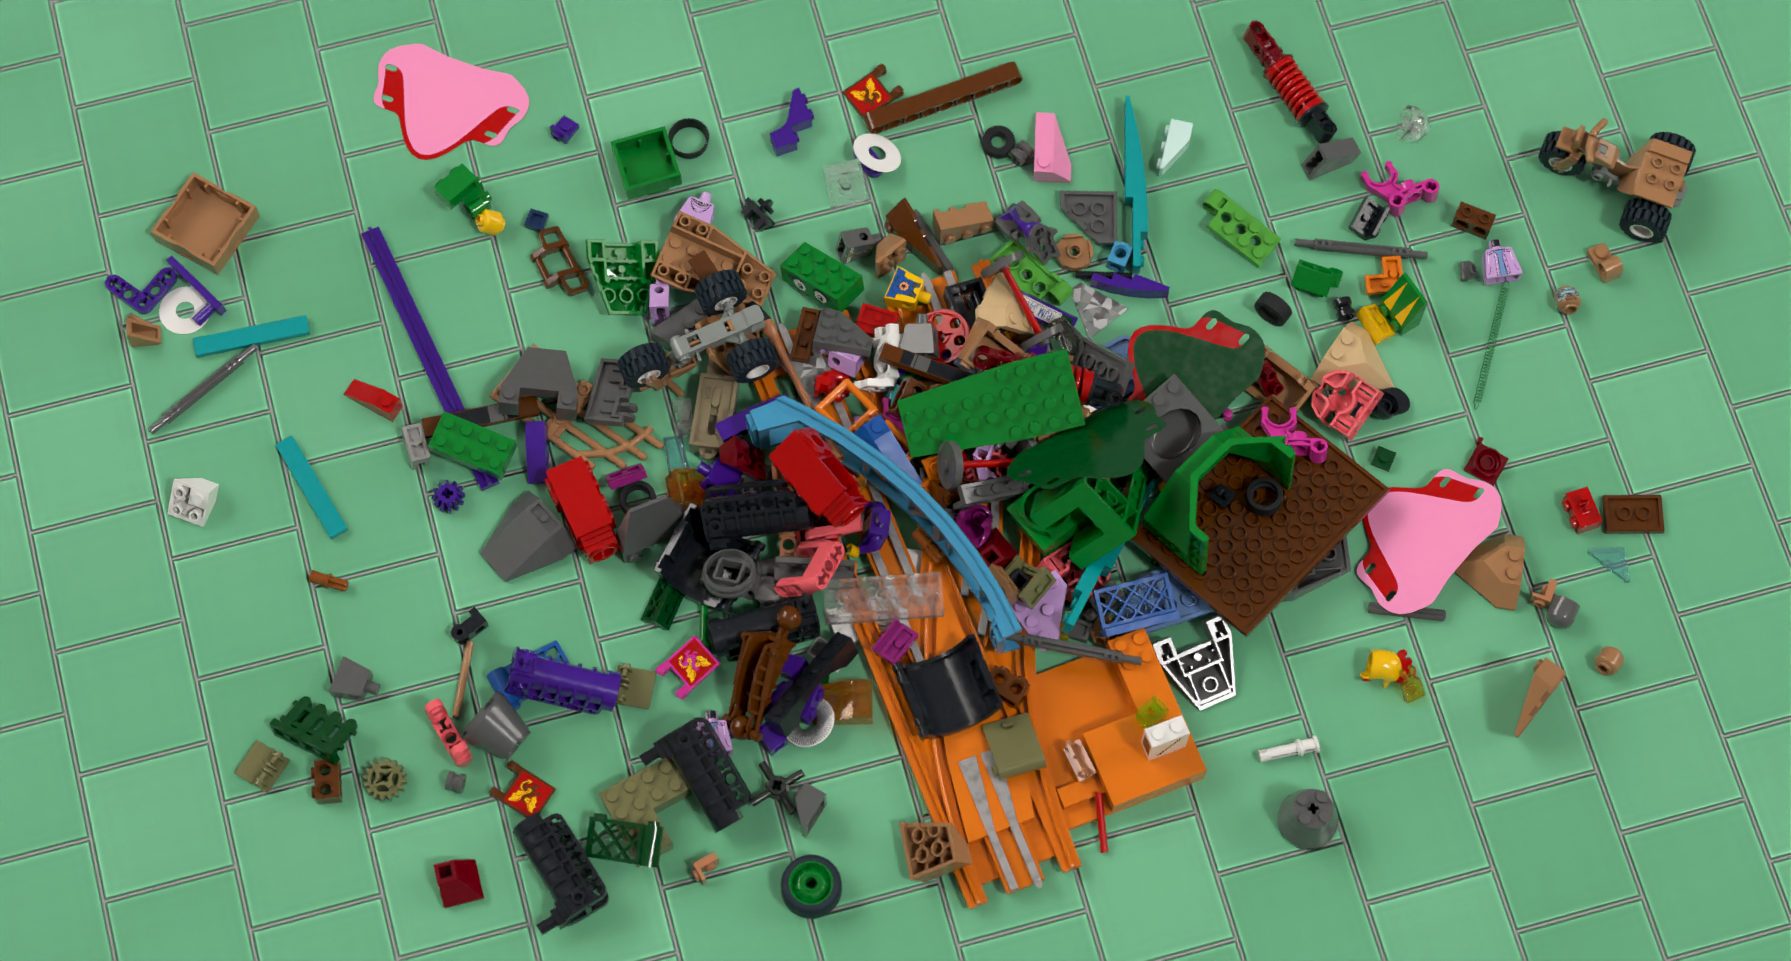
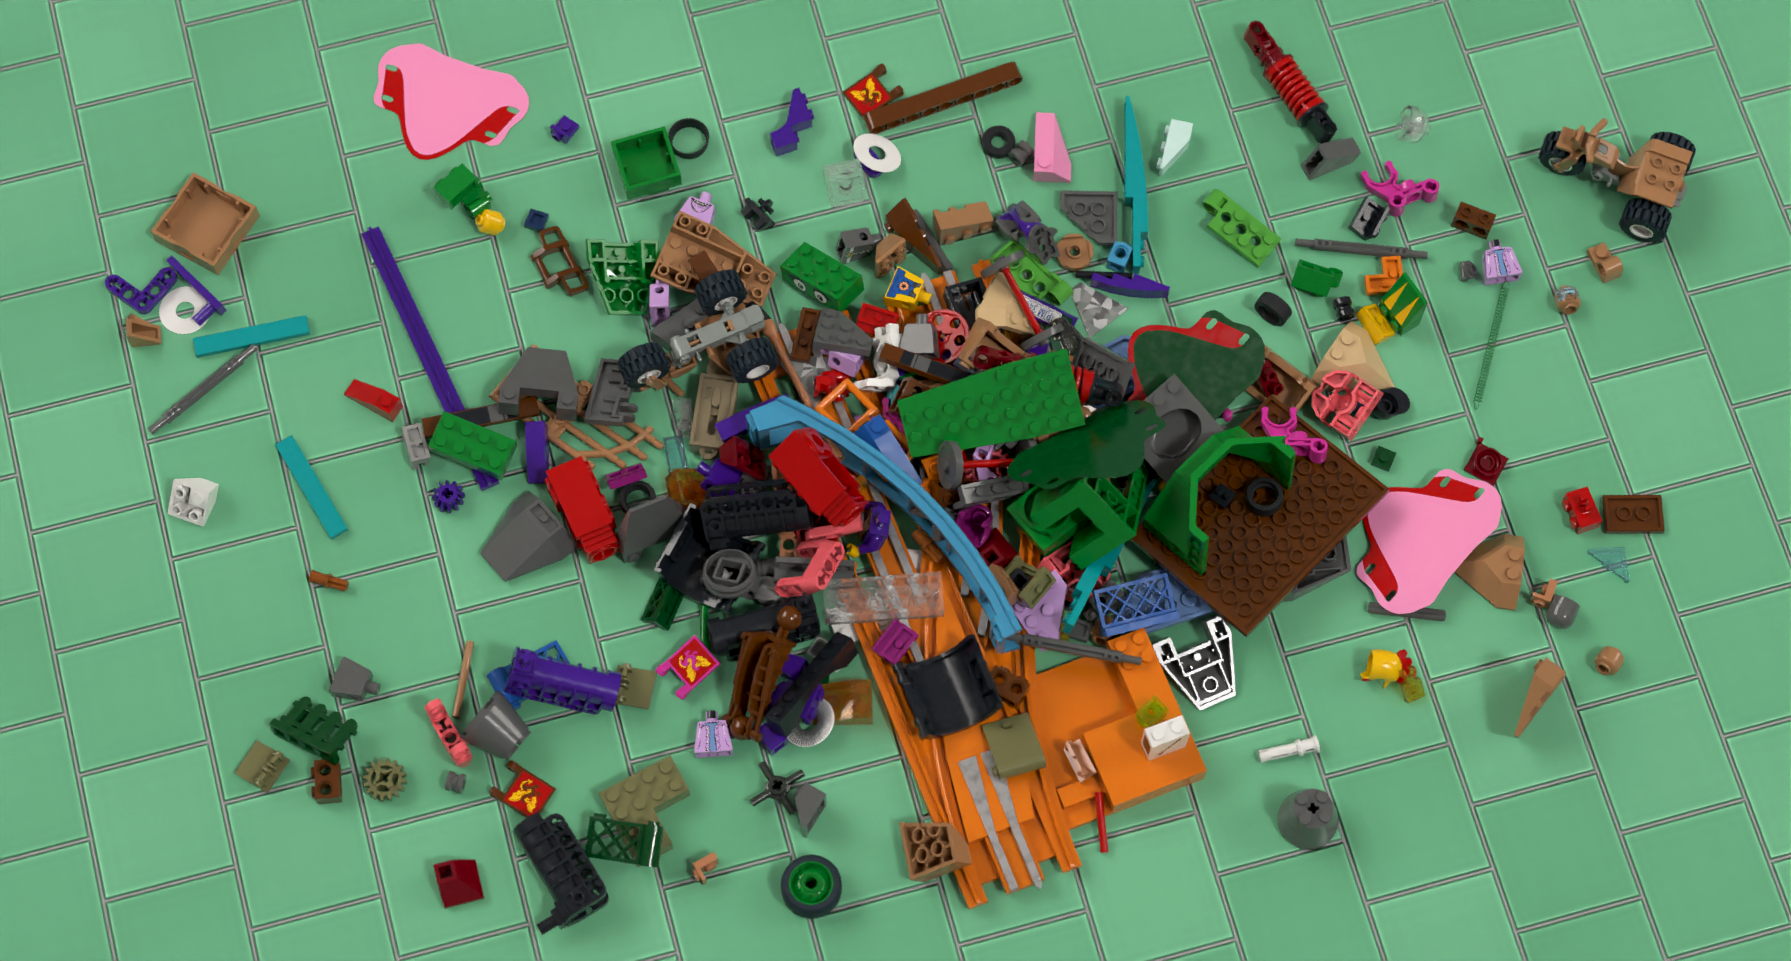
black leg [451,607,489,645] -> none
black piece [639,717,751,833] -> none

